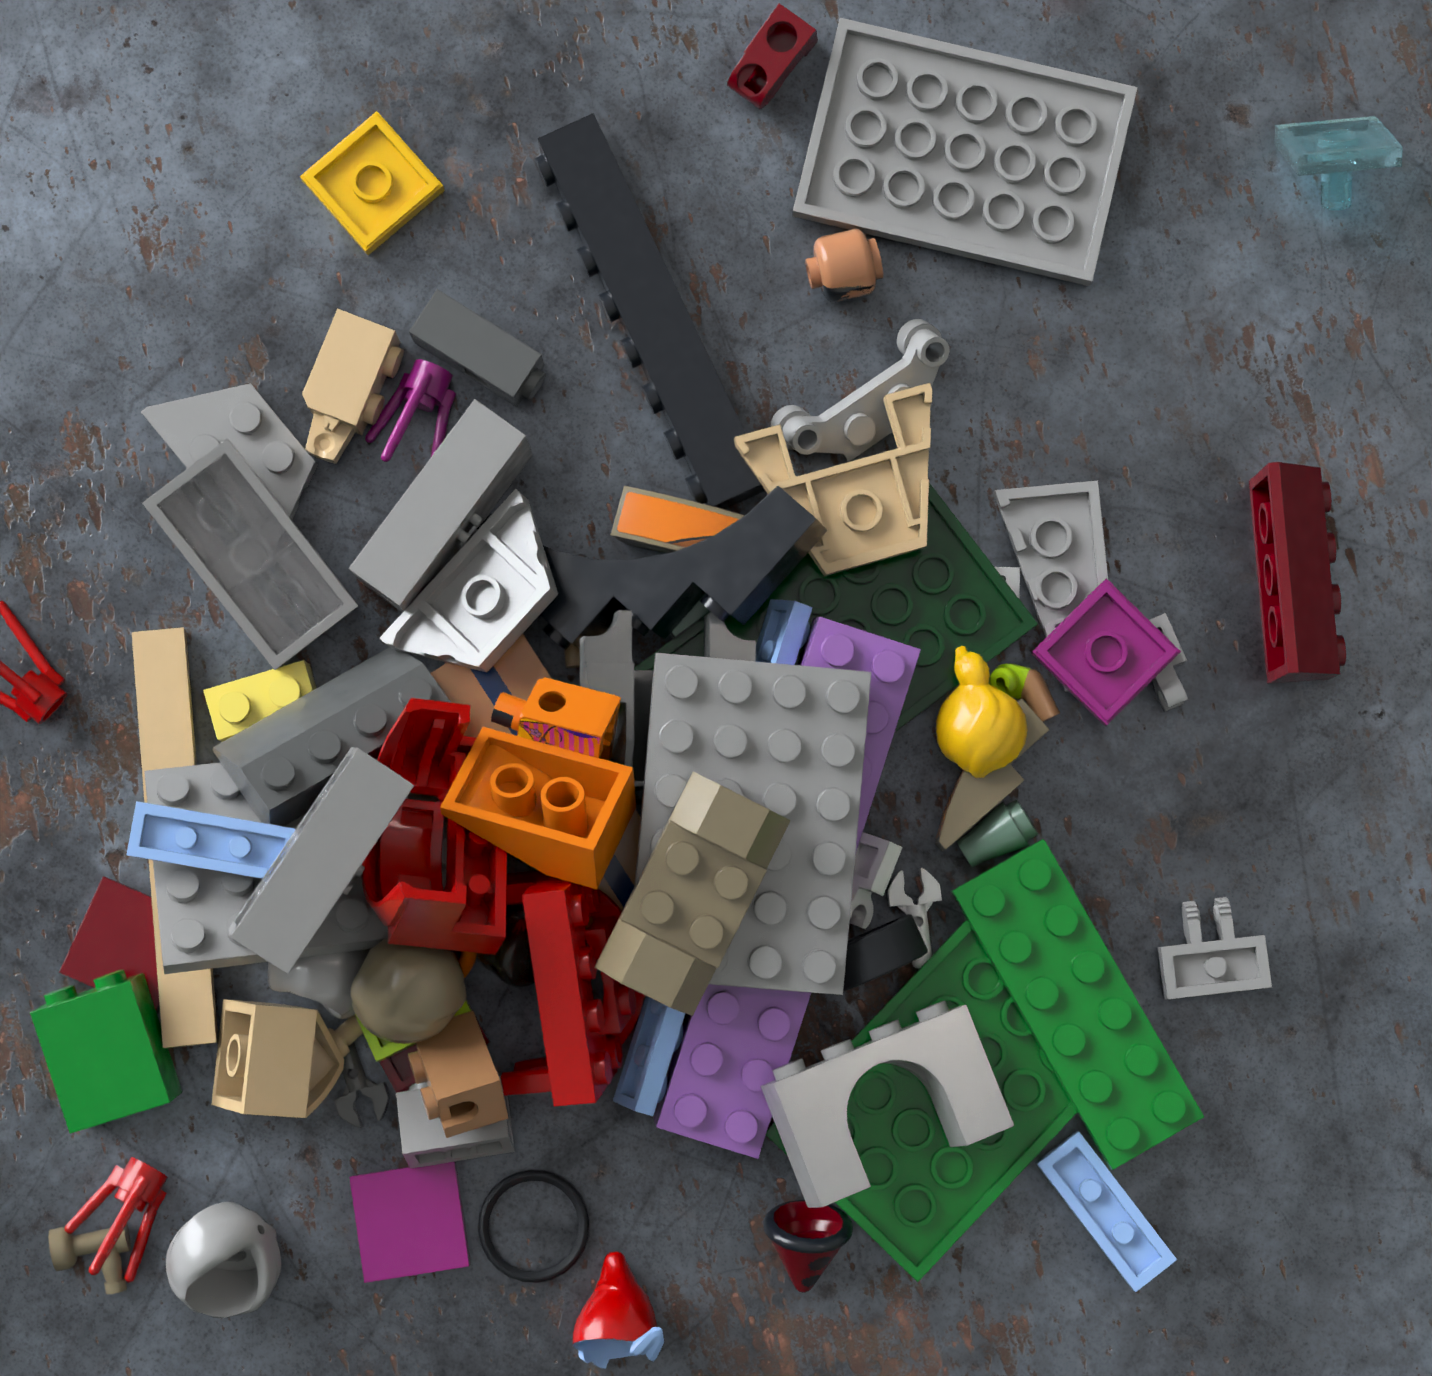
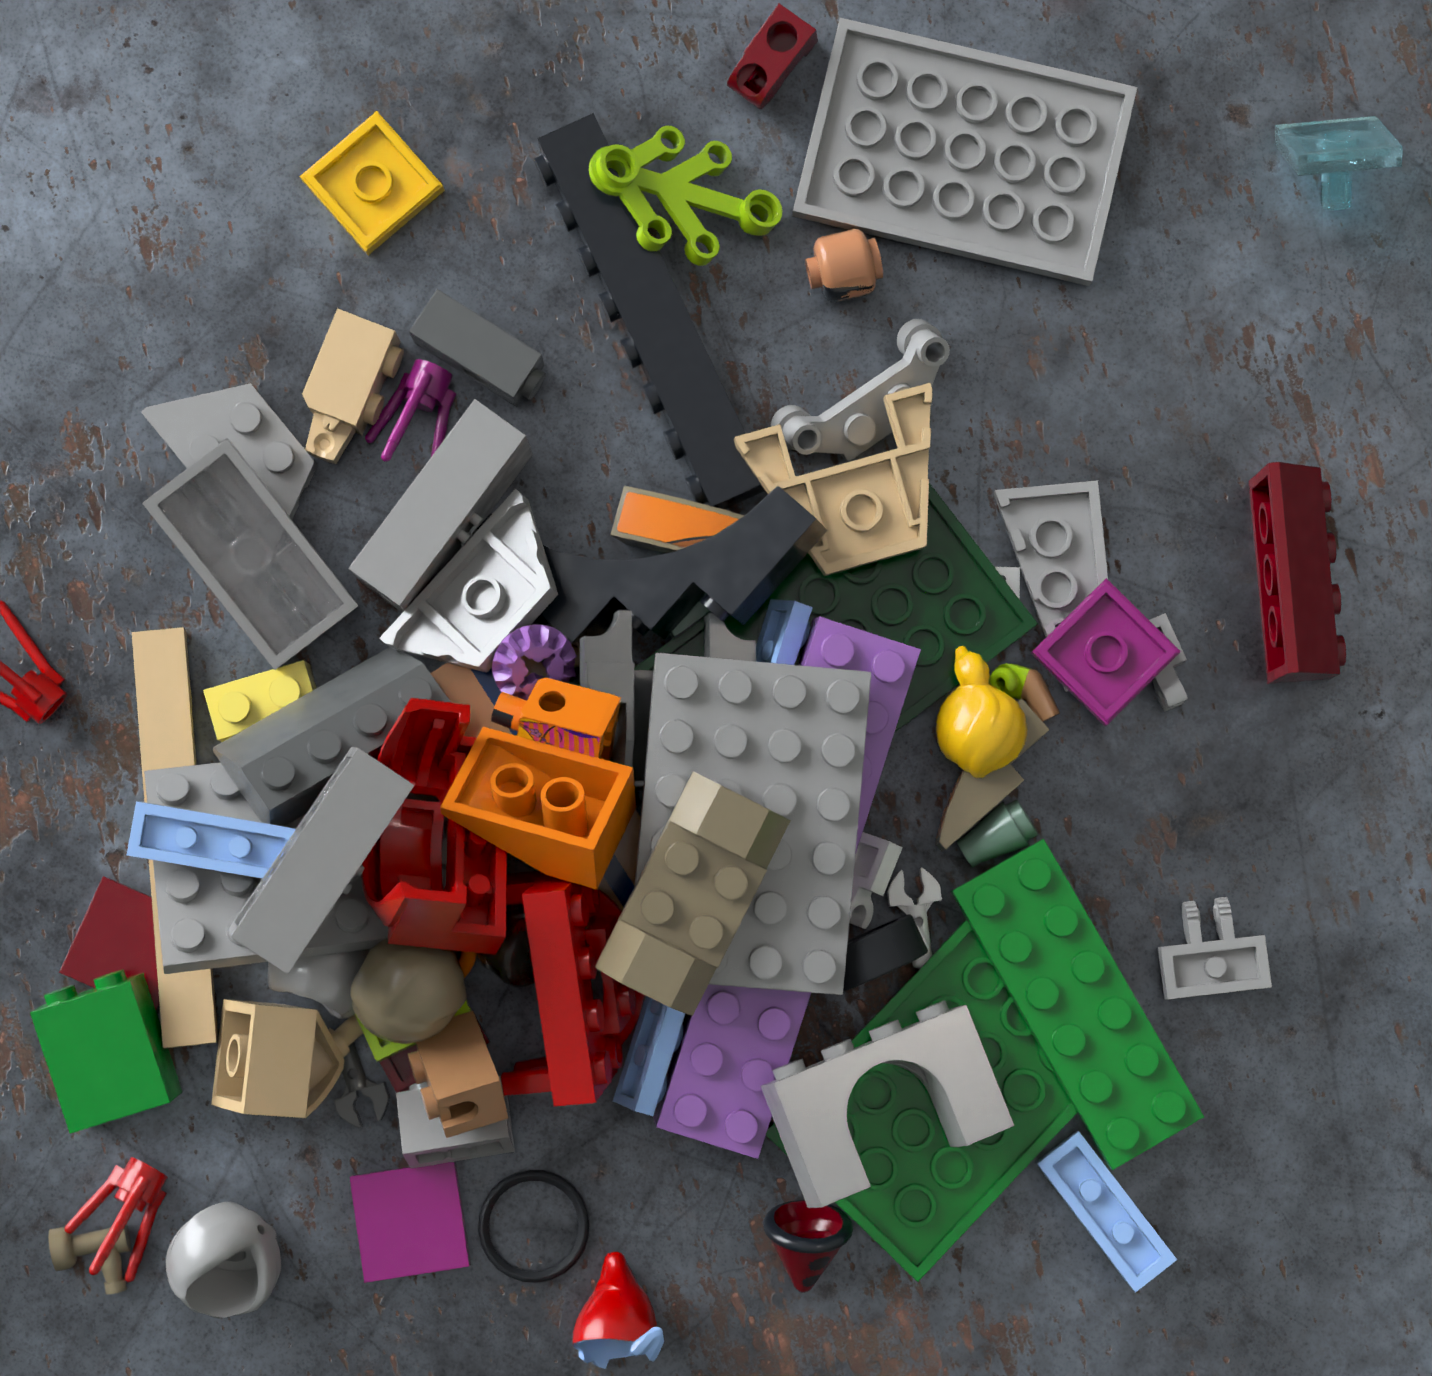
none -> medium lavender gear [492,624,577,701]
none -> lime plant [589,125,782,266]

